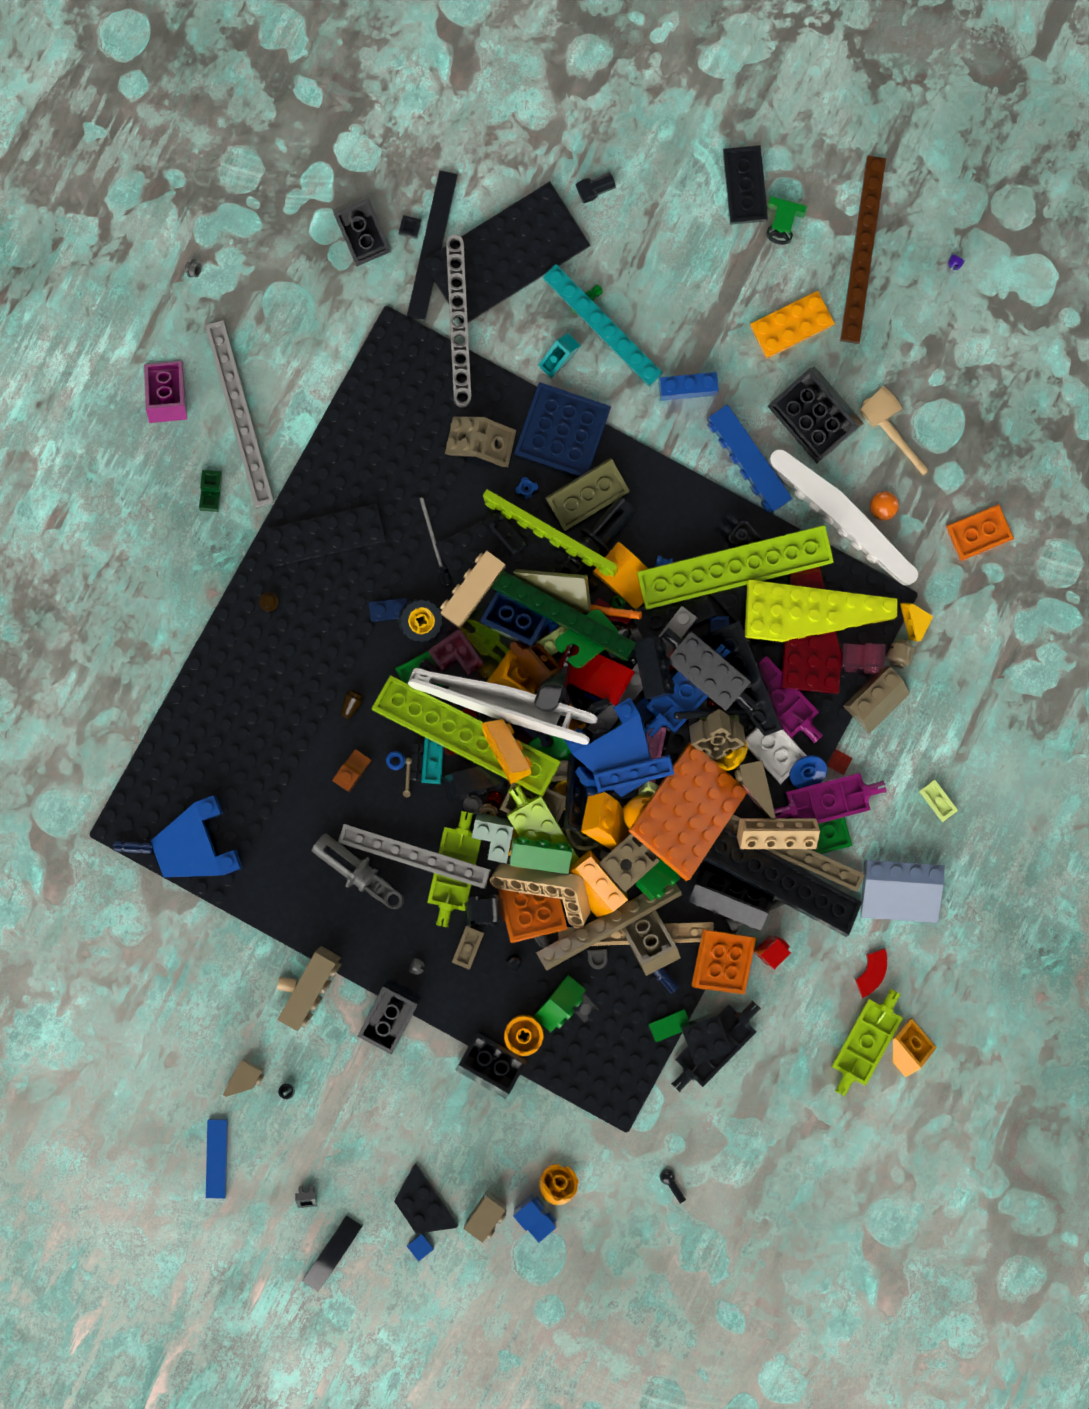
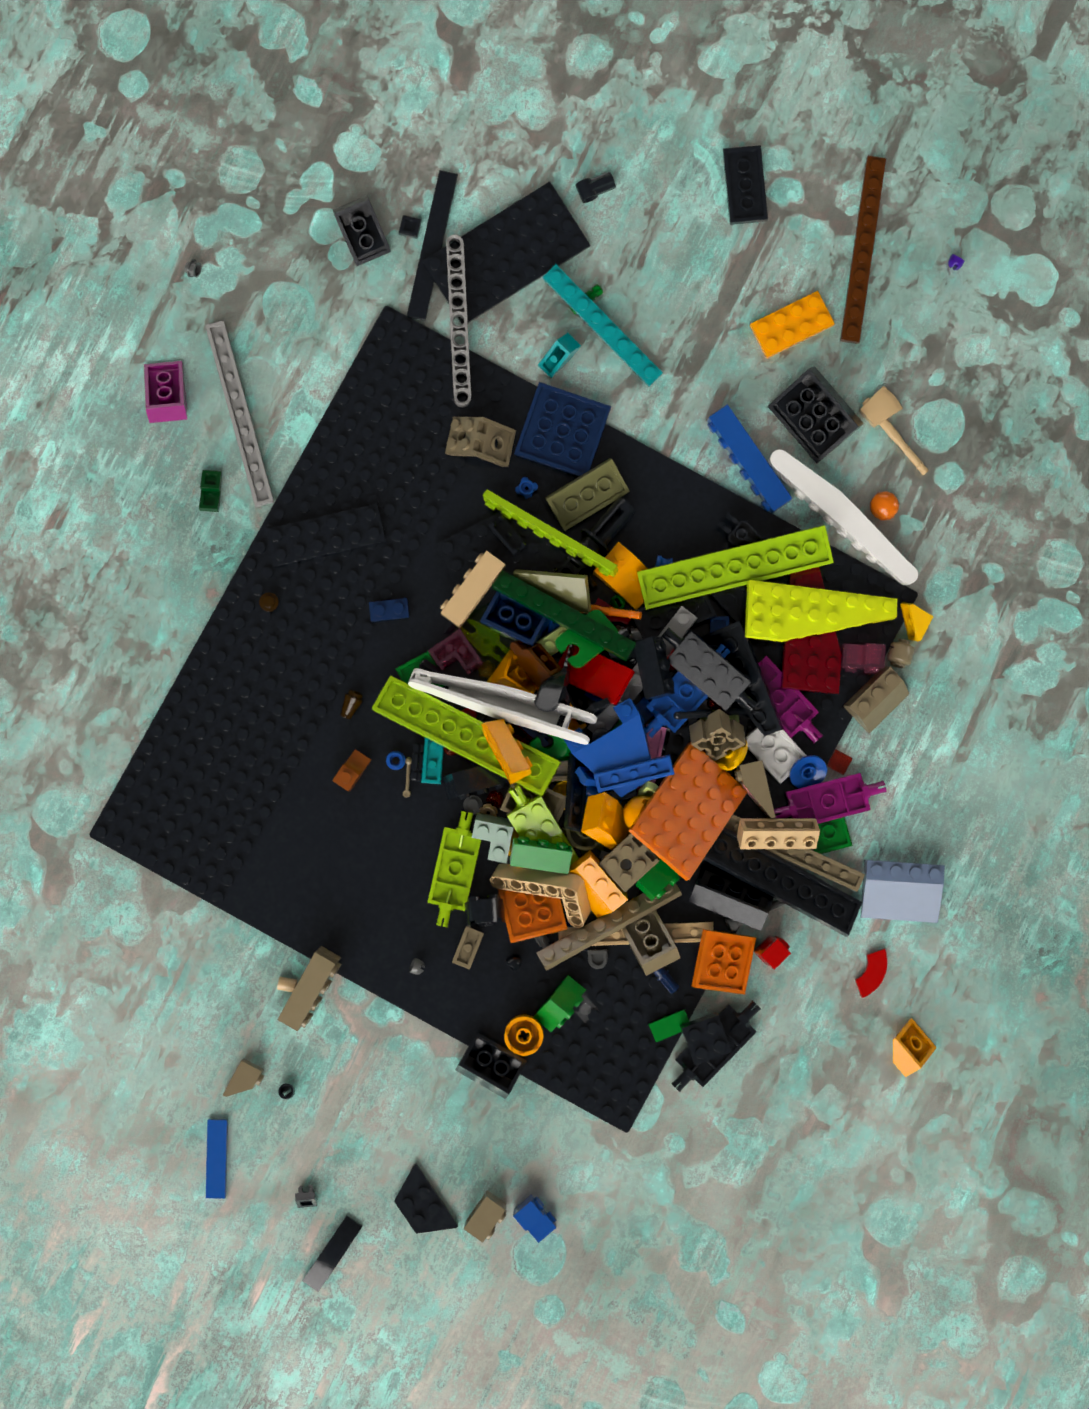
dark blue axle [113,841,152,853] -> none
blue wedge [150,796,243,877] -> none
dark grey piece [312,833,404,909] -> none
light grey plate [338,824,491,889] -> none
black brick [357,981,421,1055] -> none
black wheel [398,599,442,642] -> none
blue tile [407,1233,434,1262] -> none
piece [420,498,452,586] -> none
light orange cylinder [539,1164,579,1205] -> none
blue brick [659,372,719,401] -> none
black bar [660,1169,686,1204] -> none
green piece [766,196,807,245] -> none
lime plate [831,989,903,1097] -> none
yellowish green plate [919,780,958,822] -> none
orange tile [946,504,1014,562] -> none

